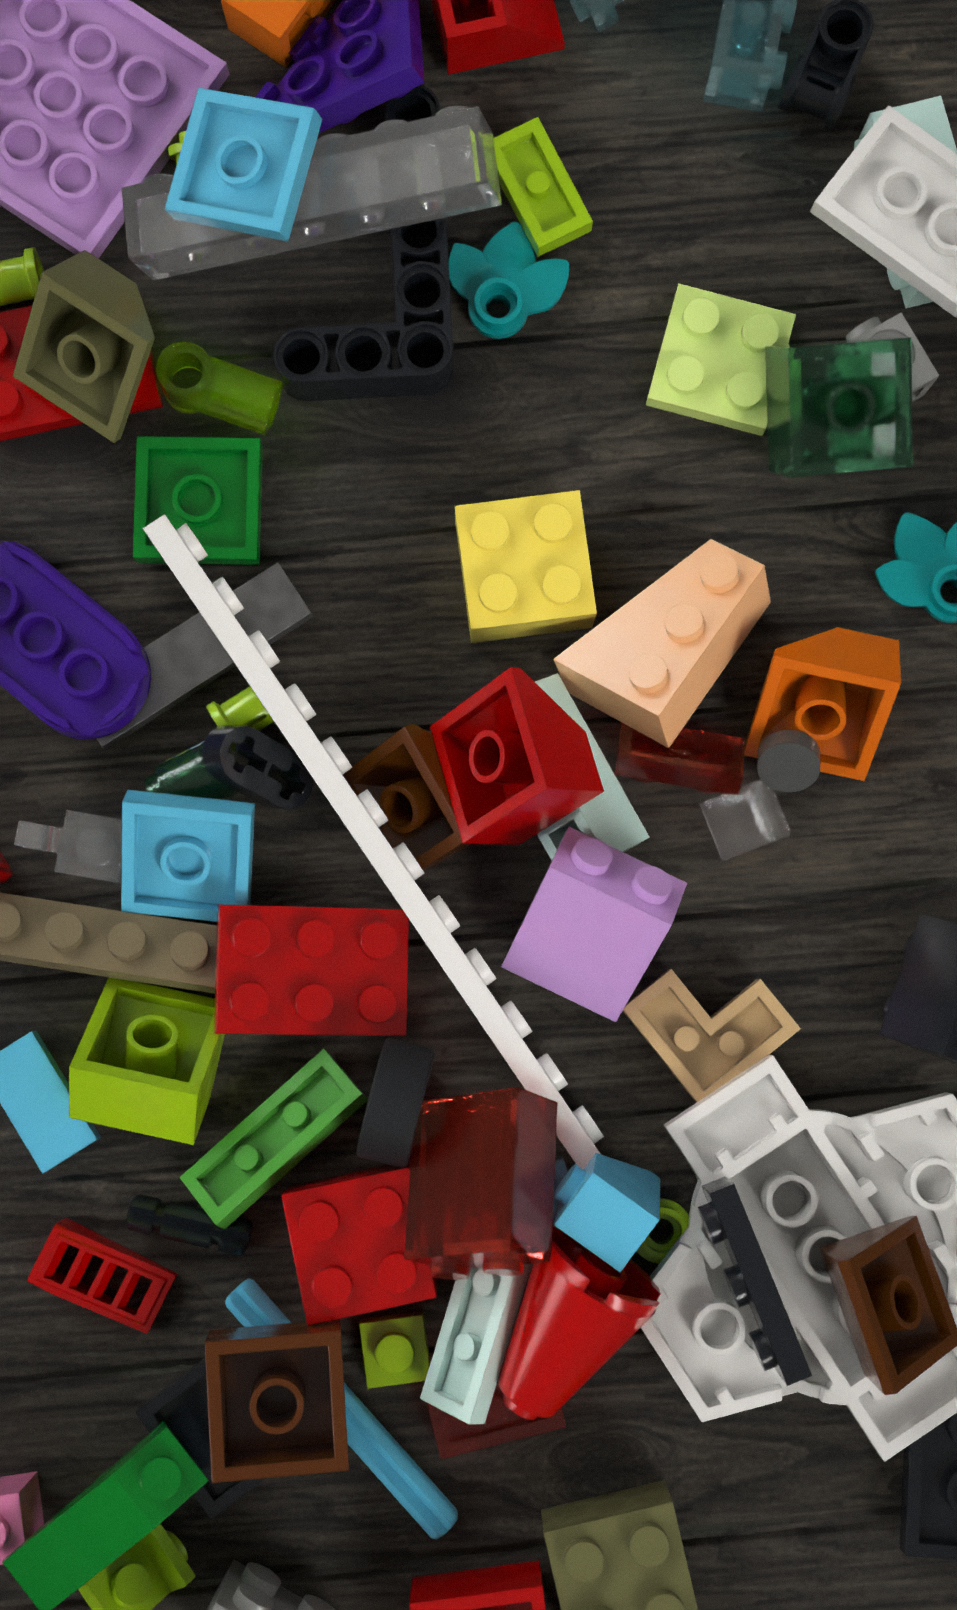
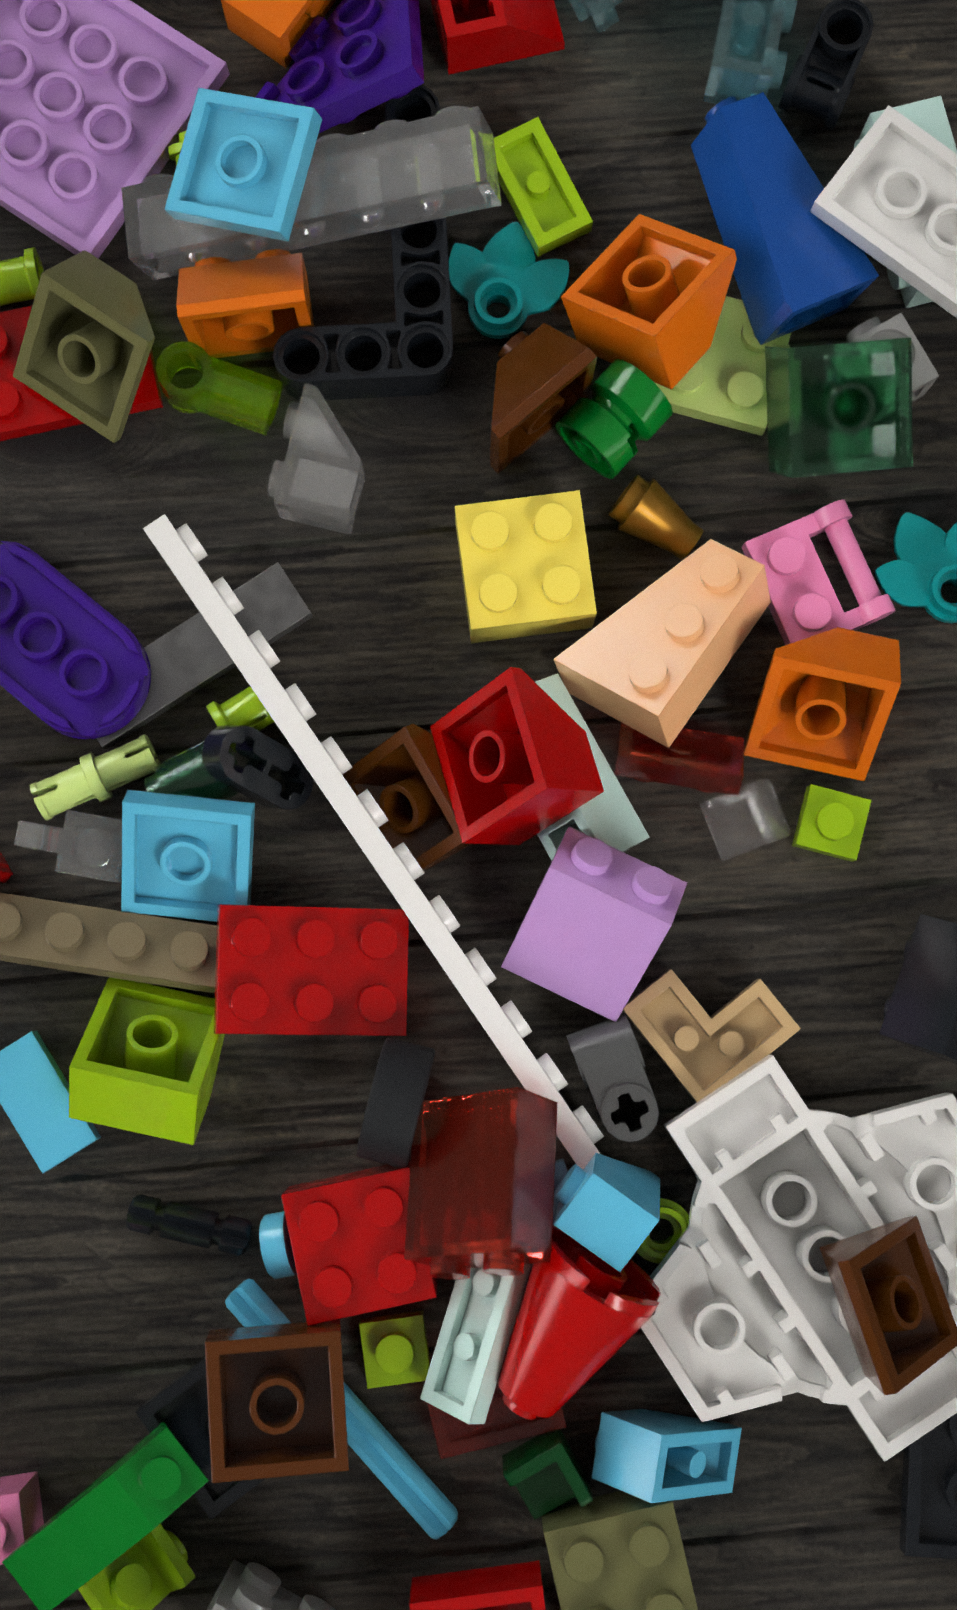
red slope [27,1217,178,1334] -> none
green plate [133,436,263,565] -> none
bright green plate [179,1048,368,1230] -> none
black plate [698,1177,812,1386] -> none
dark grey tile [757,730,820,792] -> none
none -> yellowish green pin [30,734,162,821]
none -> orange slope [176,249,314,361]
none -> medium azure tile [259,1211,297,1279]
none -> clear slope [268,384,366,535]
none -> reddish brown slope [490,323,597,474]
none -> dark green panel [502,1424,594,1520]
none -> green wheel [556,359,673,479]
none -> orange slope [561,214,737,390]
none -> dark grey piece [566,1013,659,1142]
none -> medium azure slope [591,1409,742,1503]
none -> pearl gold cone [609,474,704,560]
none -> blue slope [691,92,879,345]
none -> bright pink plate [742,499,896,645]
none -> lime plate [792,784,872,862]

